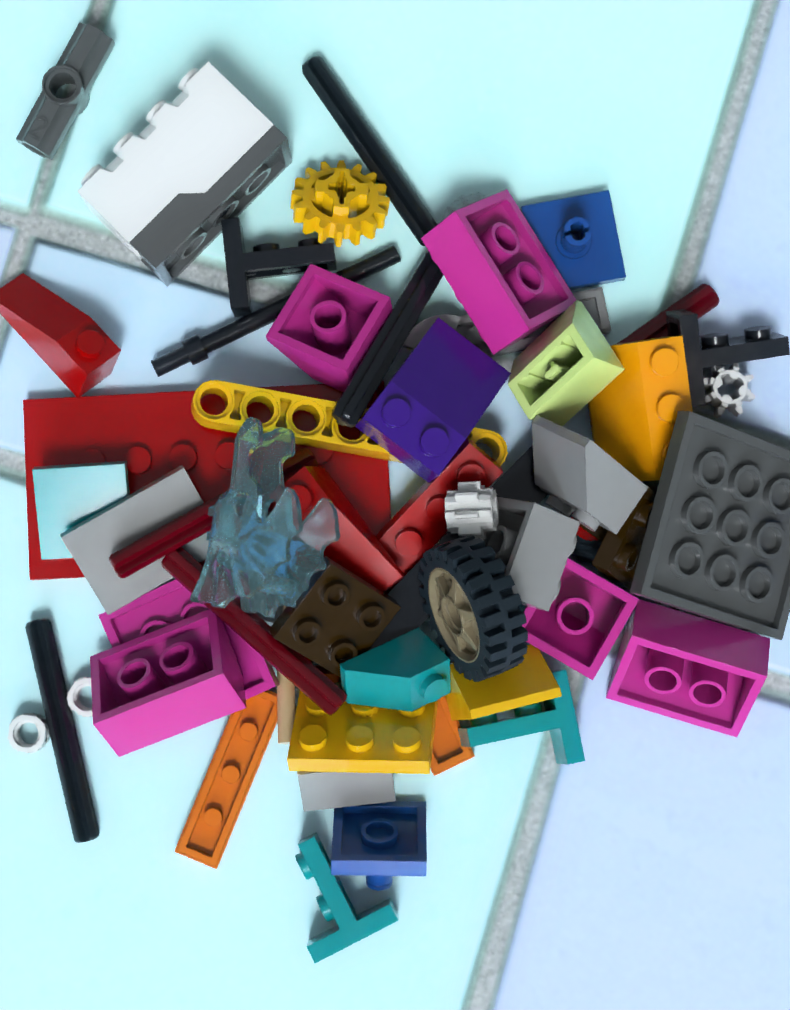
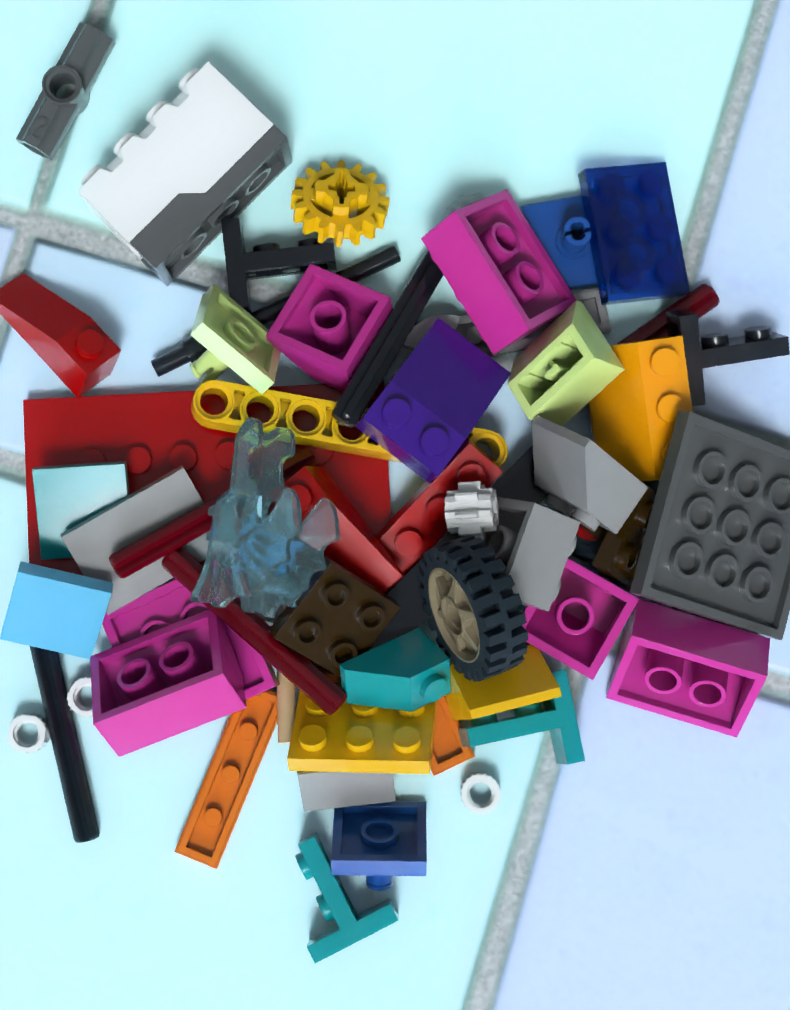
black axle [302,55,438,246] -> none
white gear [703,363,756,418] -> none
none -> medium azure tile [0,561,113,659]
none -> yellowish green tile [190,284,281,394]
none -> white axle [460,772,501,815]
none -> clear blue plate [578,162,690,305]

